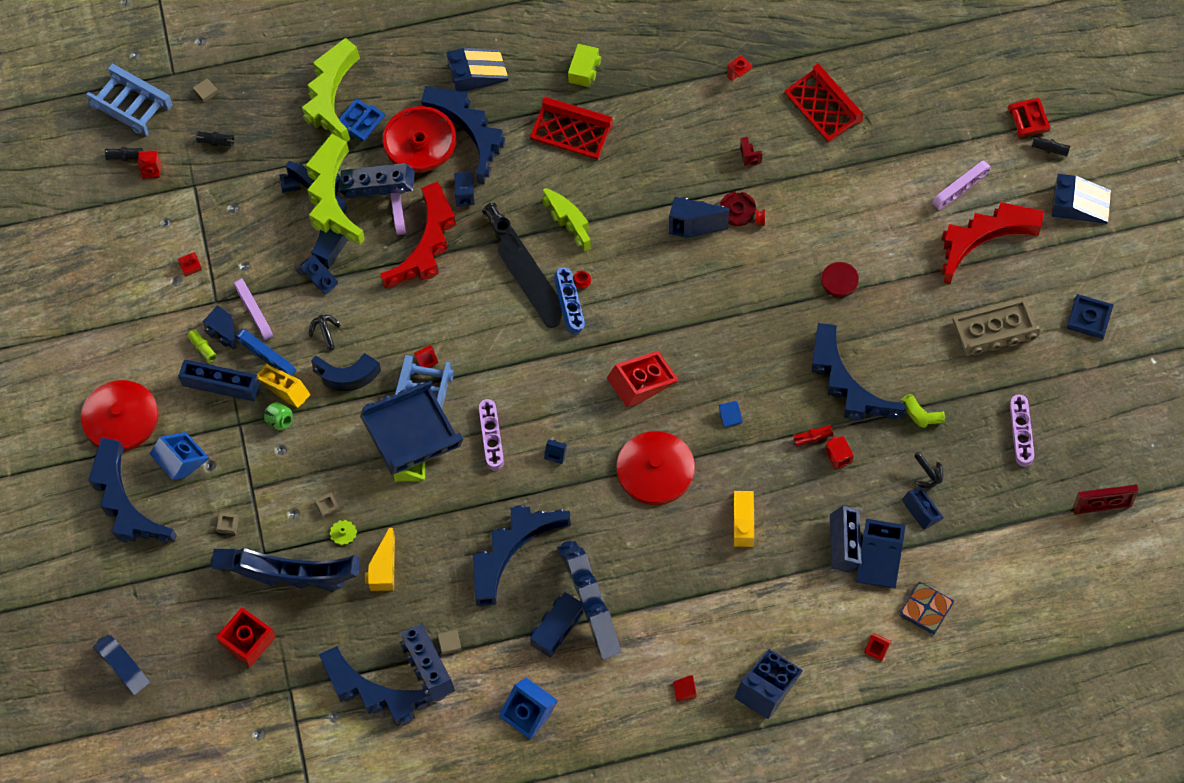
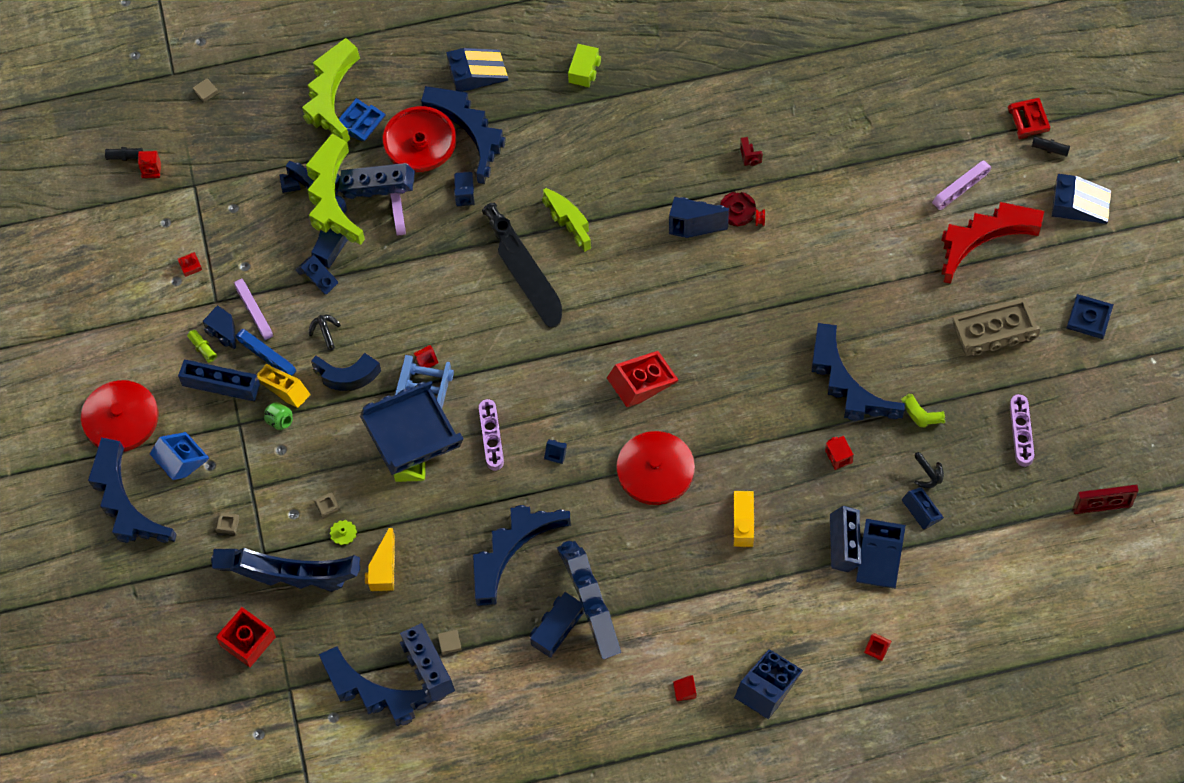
medium blue fence [86,63,173,136] -> none
dark blue arch [93,635,150,695] -> none
black pin [196,131,235,147] -> none
red arch [380,181,456,289] -> none
blue slope [499,678,558,739] -> none
red fence [530,96,614,160] -> none
blue beam [554,267,585,334] -> none
red plate [573,270,591,289] -> none
blue slope [719,401,743,428] -> none
red bracket [727,55,752,81] -> none
red fence [784,63,864,143] -> none
red pin [793,425,834,447] -> none
dark red tile [821,262,859,298] -> none
tile [899,581,954,635] -> none

